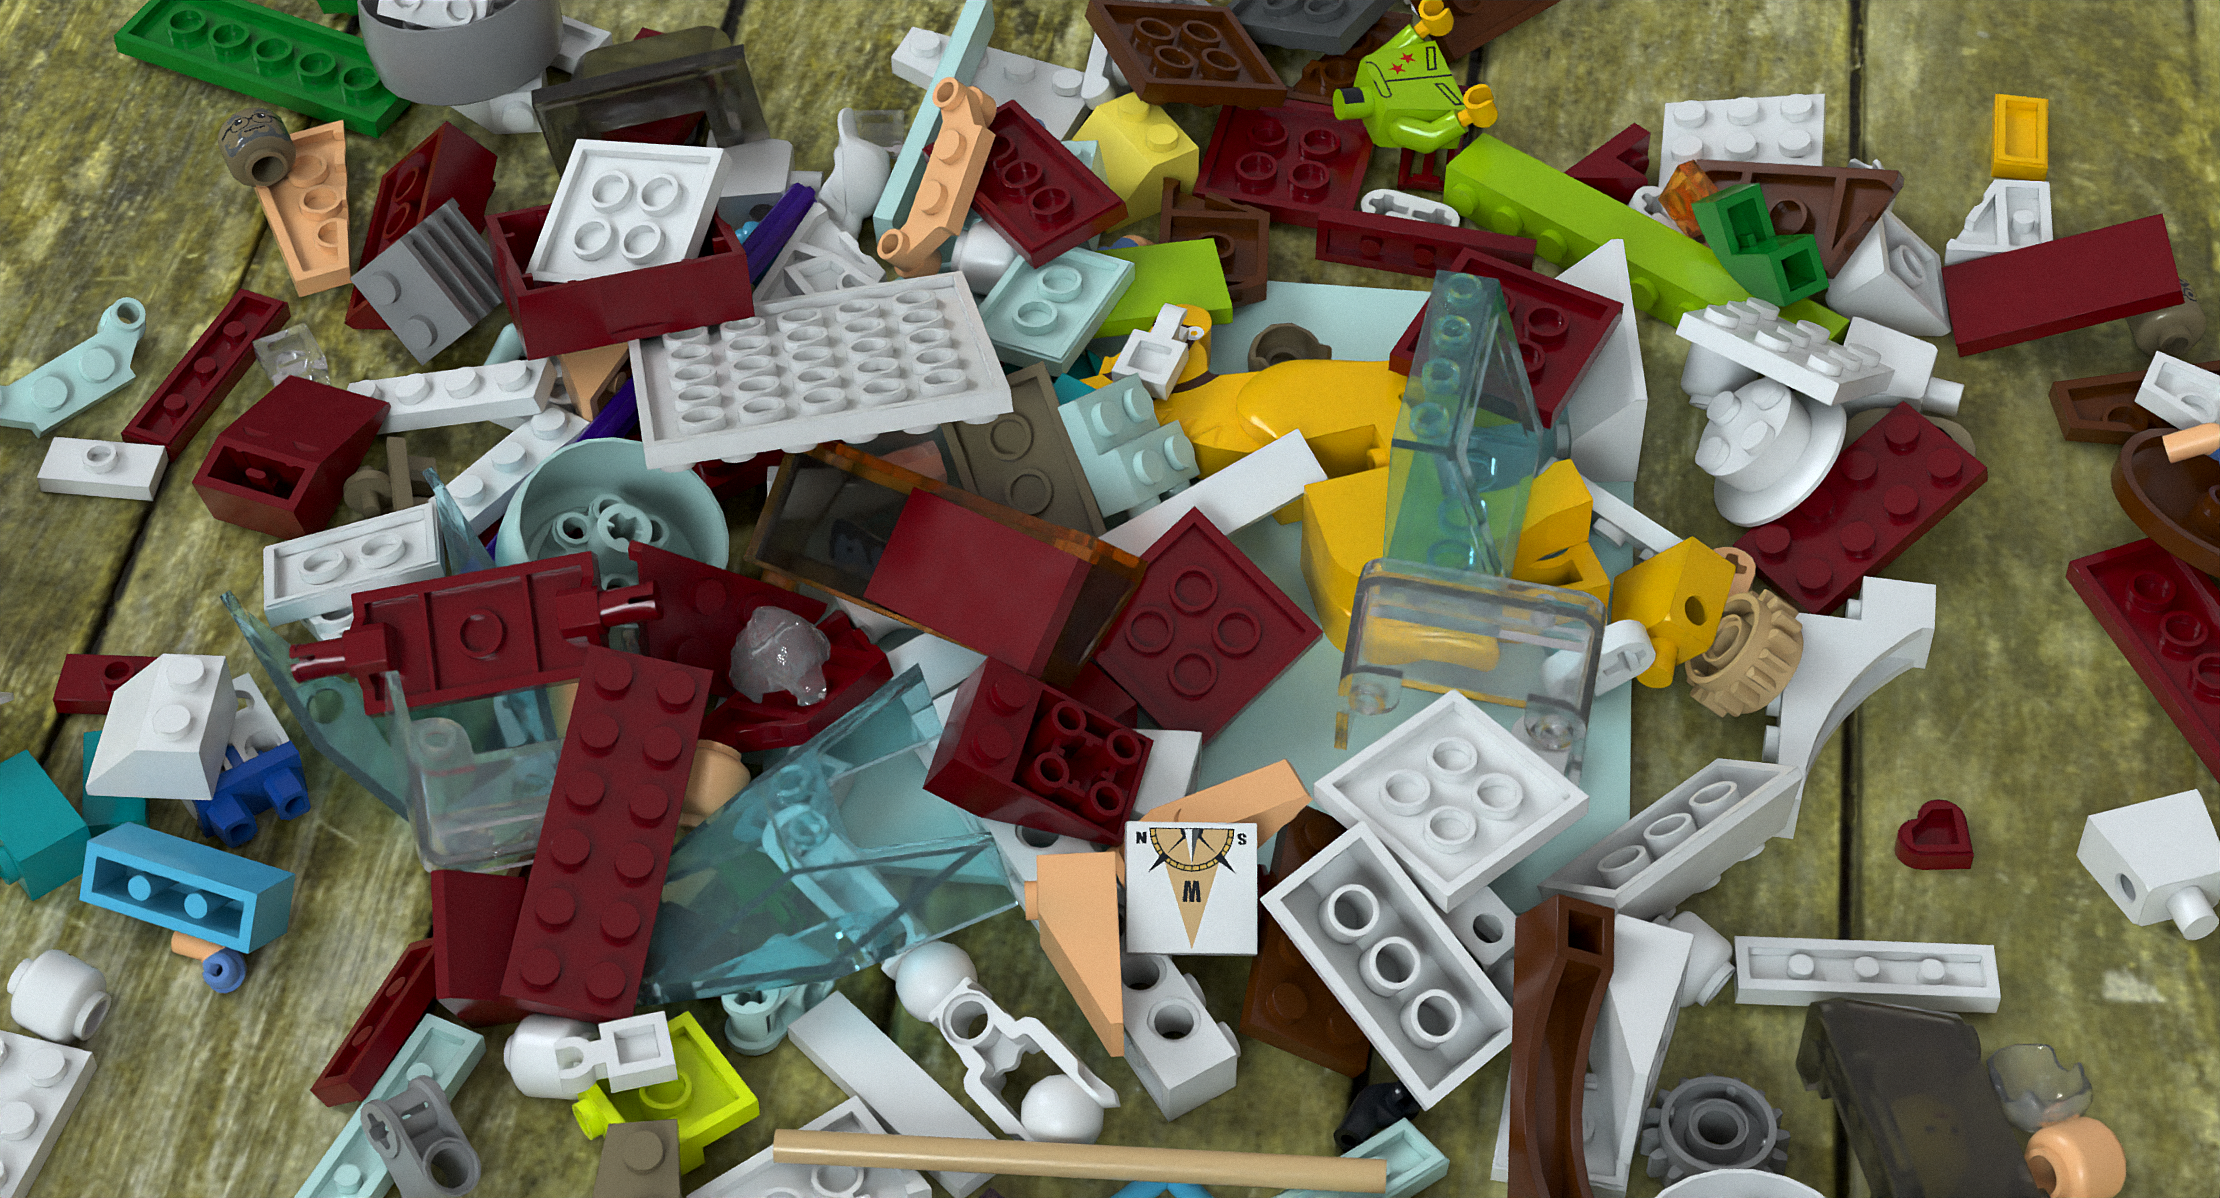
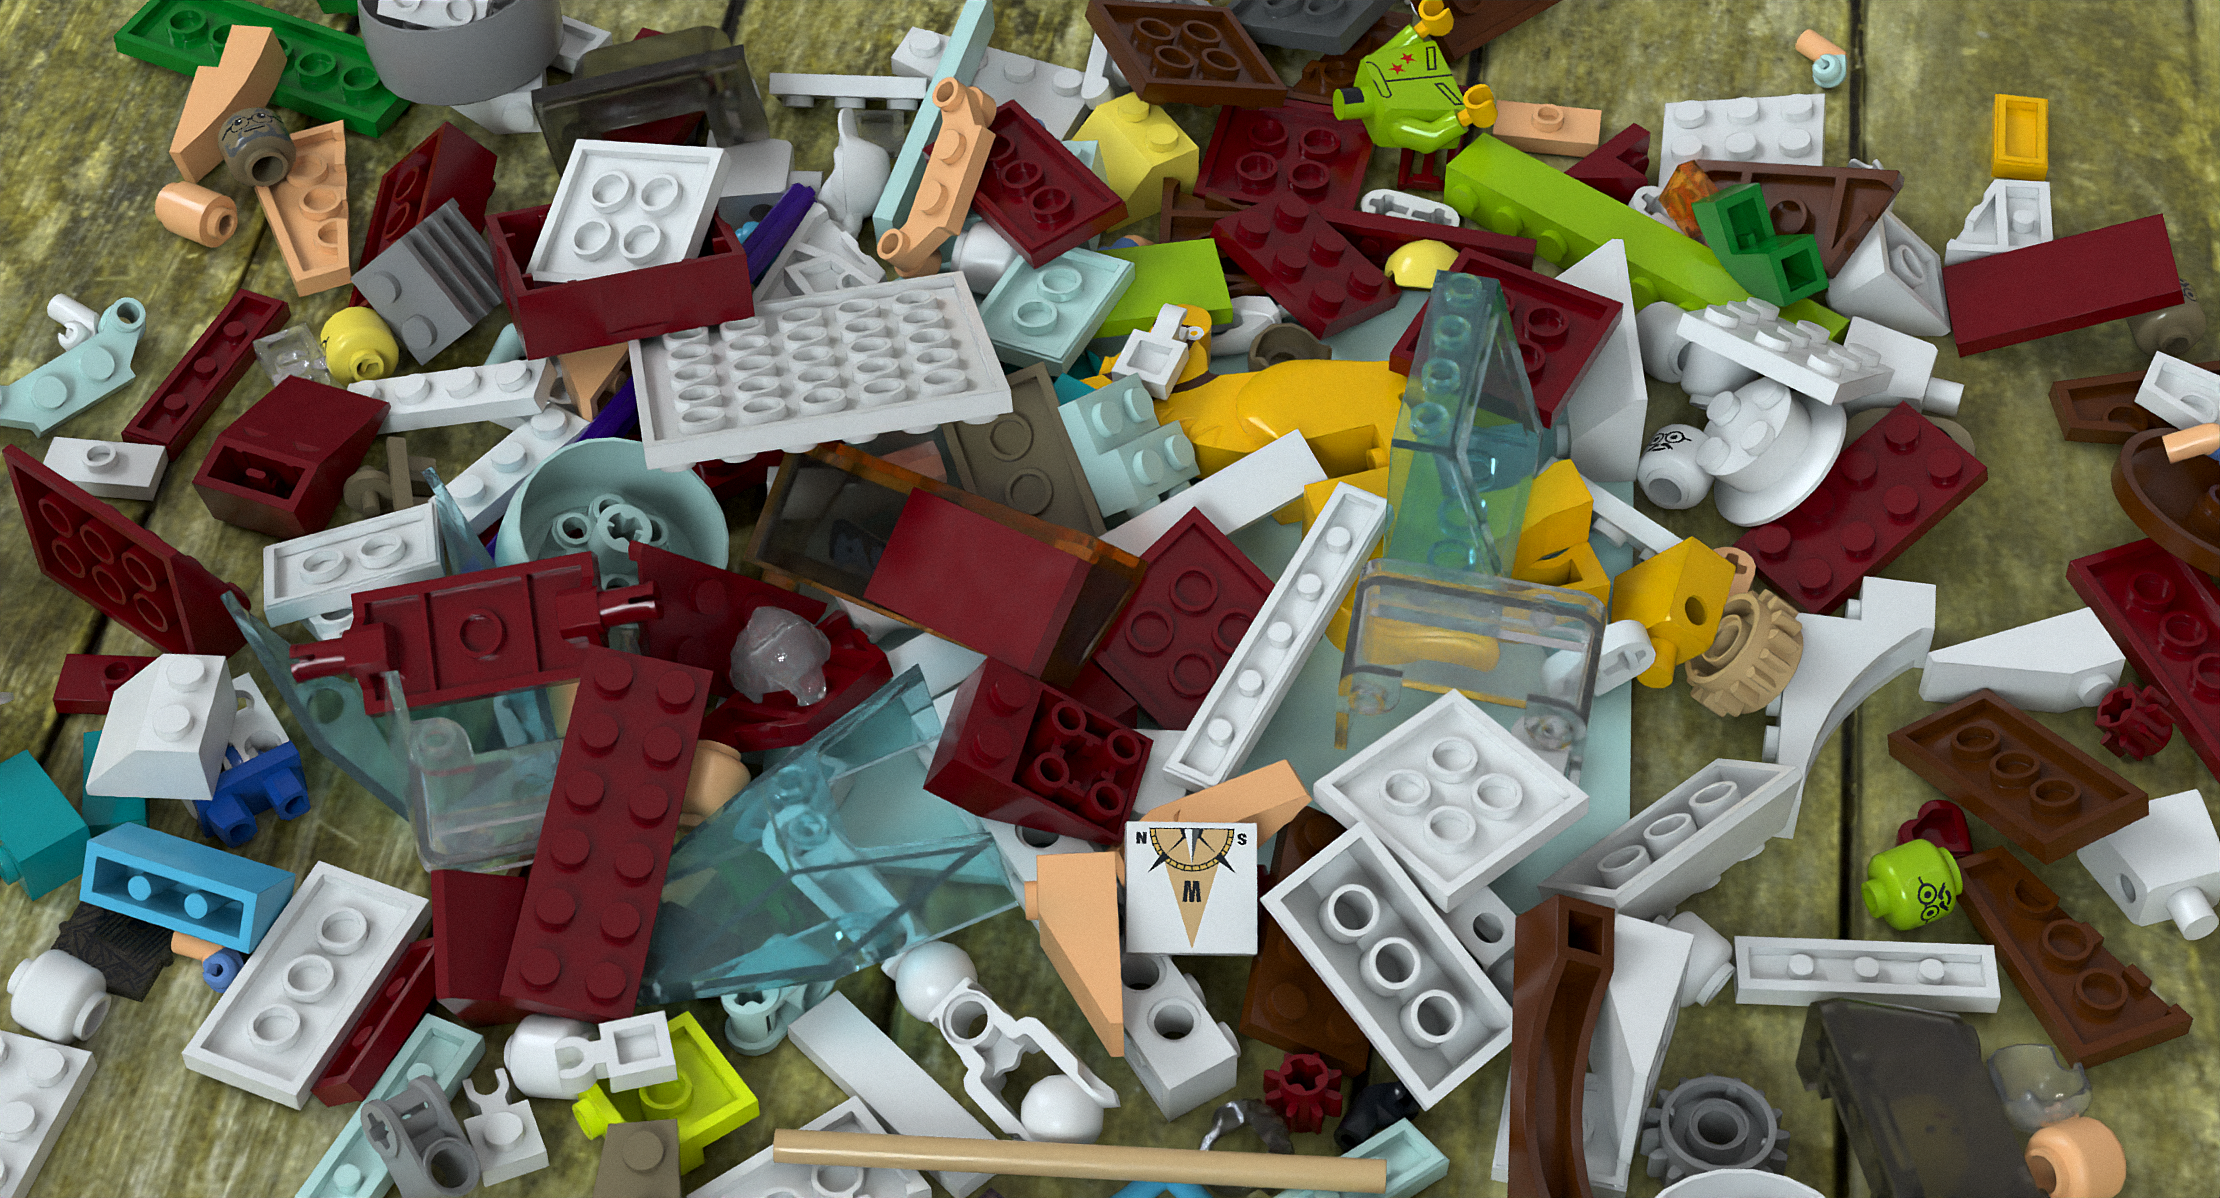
none -> dark red slope [2,444,256,660]
none -> white arm [47,293,101,351]
none -> clear smoke piece [50,901,174,1002]
none -> light nougat brick [155,181,238,248]
none -> light nougat slope [169,25,288,184]
none -> white plate [182,861,433,1111]
none -> light yellow head [320,306,399,387]
none -> white plate [462,1067,549,1187]
none -> white plate [769,73,931,111]
none -> white tile [1162,481,1396,793]
none -> clear smoke piece [1198,1098,1295,1198]
none -> dark red plate [1209,190,1402,341]
none -> white hand [1211,296,1291,356]
none -> dark red gear [1263,1052,1343,1135]
none -> light yellow hair [1384,239,1460,292]
none -> light nougat plate [1492,100,1602,158]
none -> white head [1635,301,1692,383]
none -> white head [1637,424,1716,509]
none -> arm [1795,29,1848,89]
none -> lime head [1861,839,1963,931]
none -> reddish brown plate [1887,688,2149,865]
none -> white slope [1918,607,2126,713]
none -> reddish brown wing [1955,845,2194,1073]
none -> dark red gear [2094,682,2176,762]

